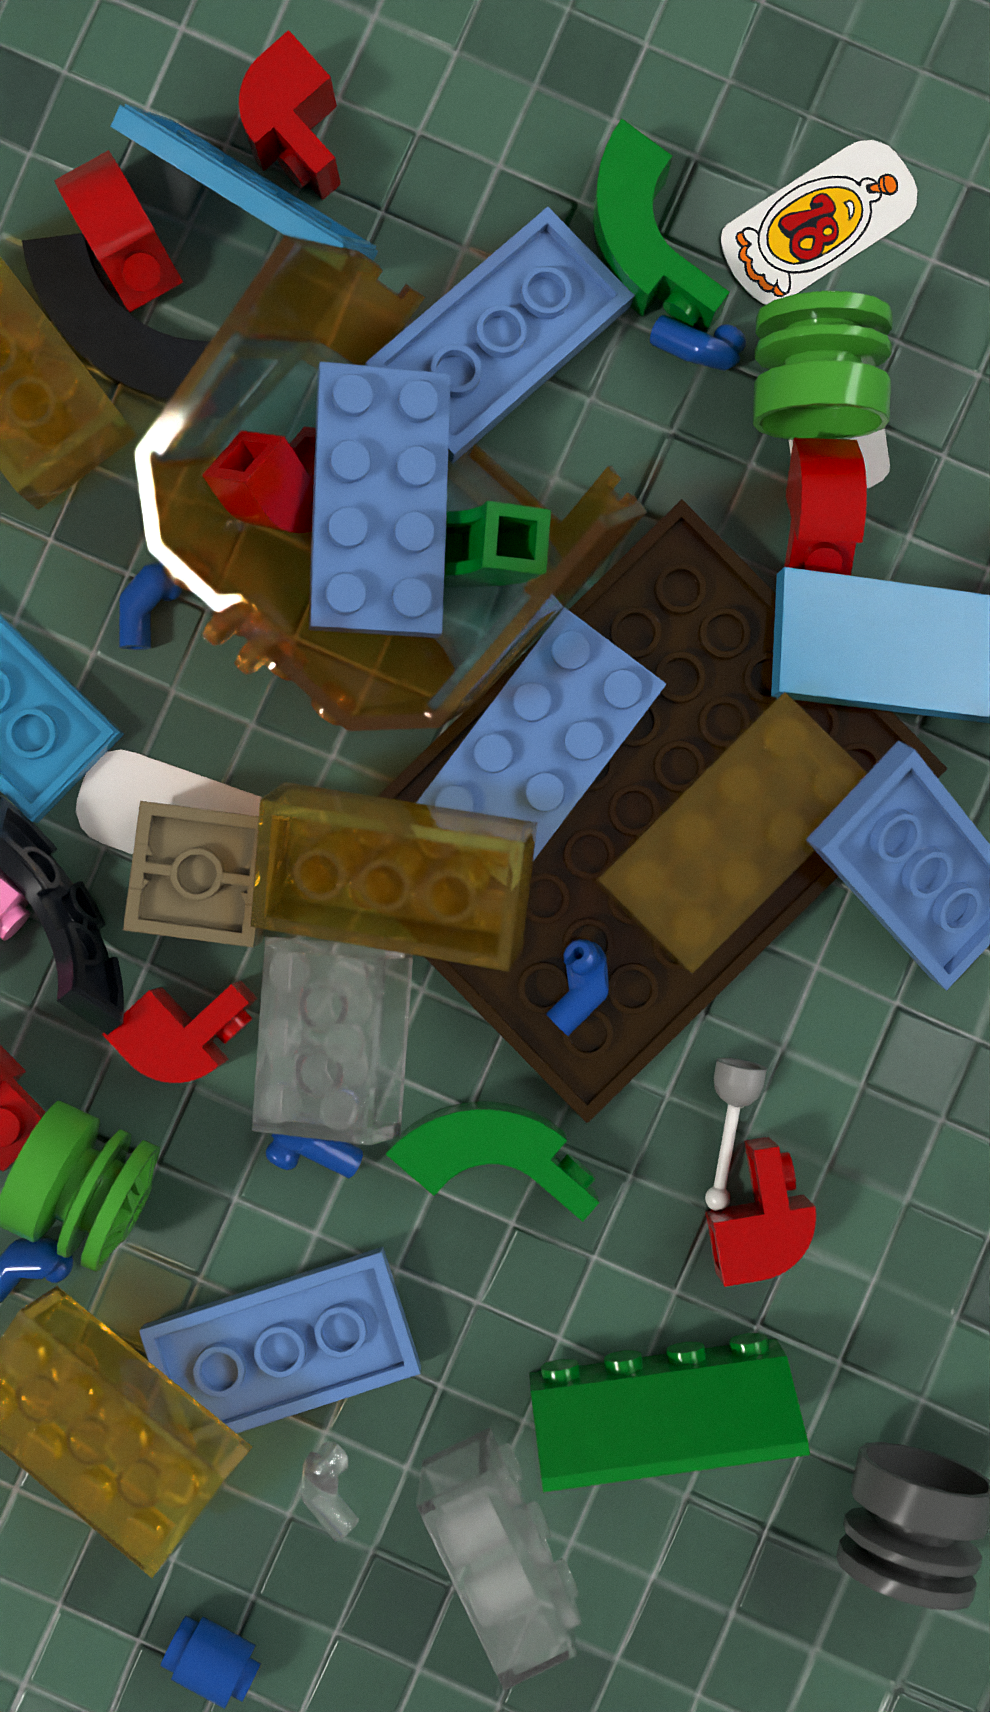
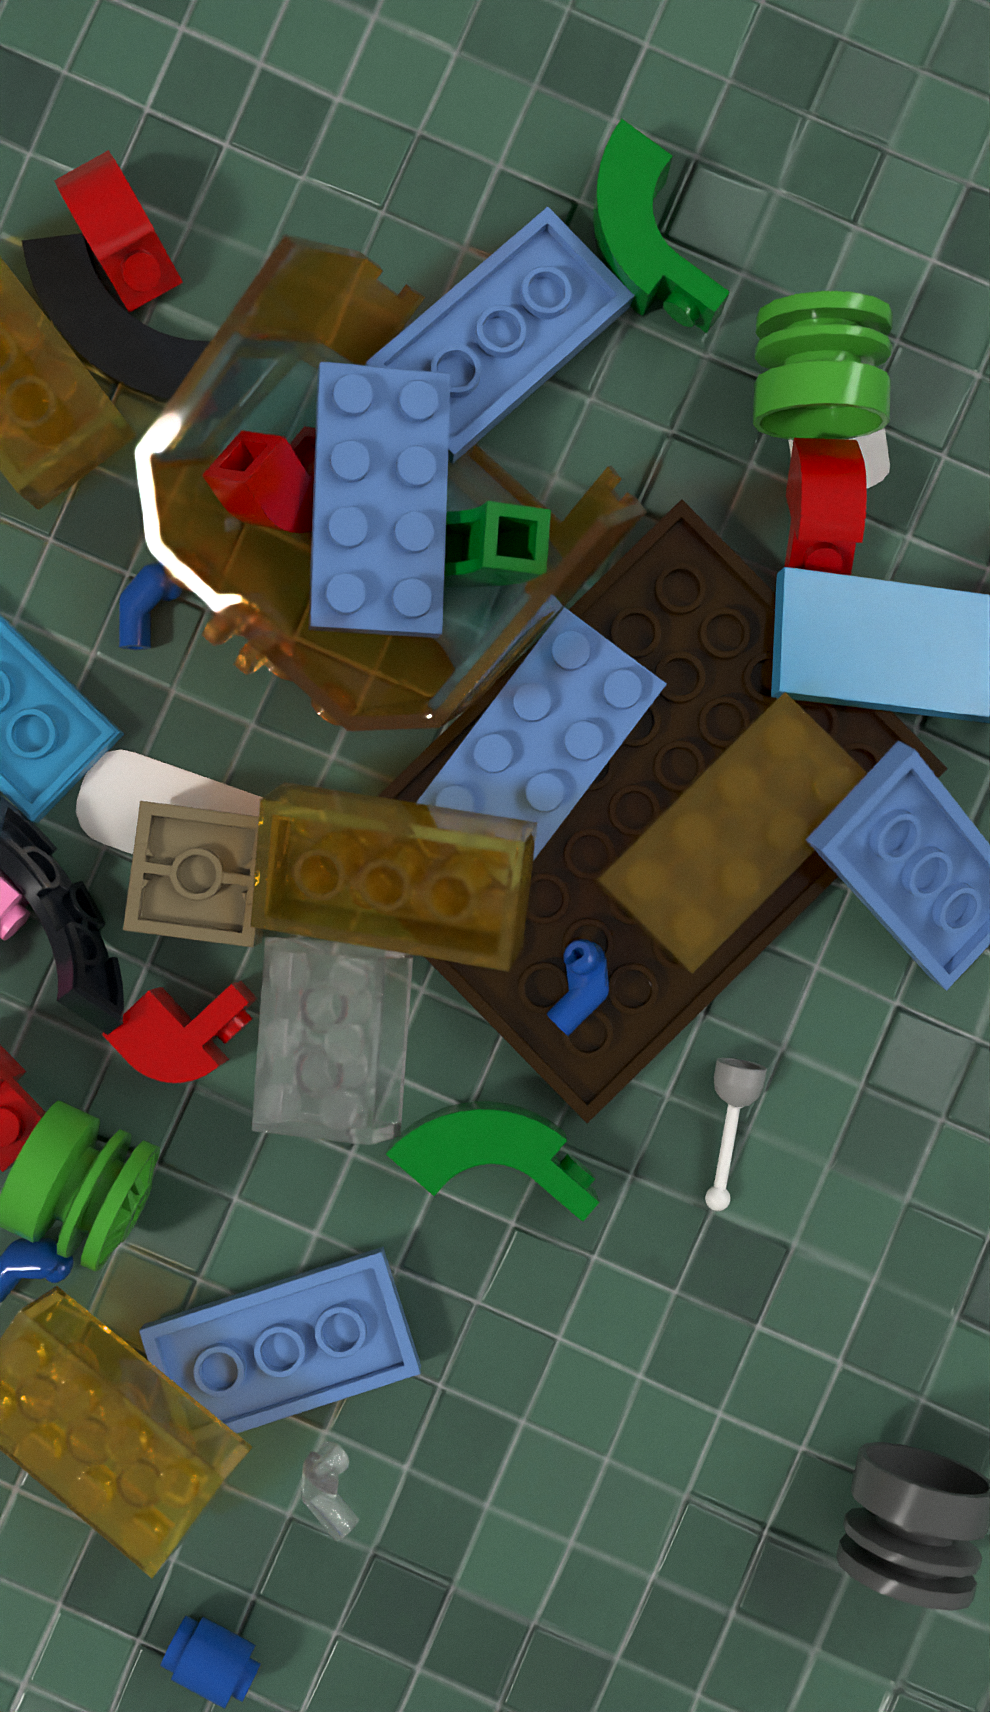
dark azure tile [110,104,378,271] -> none
red brick [239,30,341,200] -> none
blue arm [266,1125,363,1179] -> none
clear brick [417,1428,582,1691] -> none
green slope [529,1333,810,1492] -> none
blue arm [650,315,746,371] -> none
red brick [705,1137,816,1287] -> none
sticker [721,140,917,305] -> none

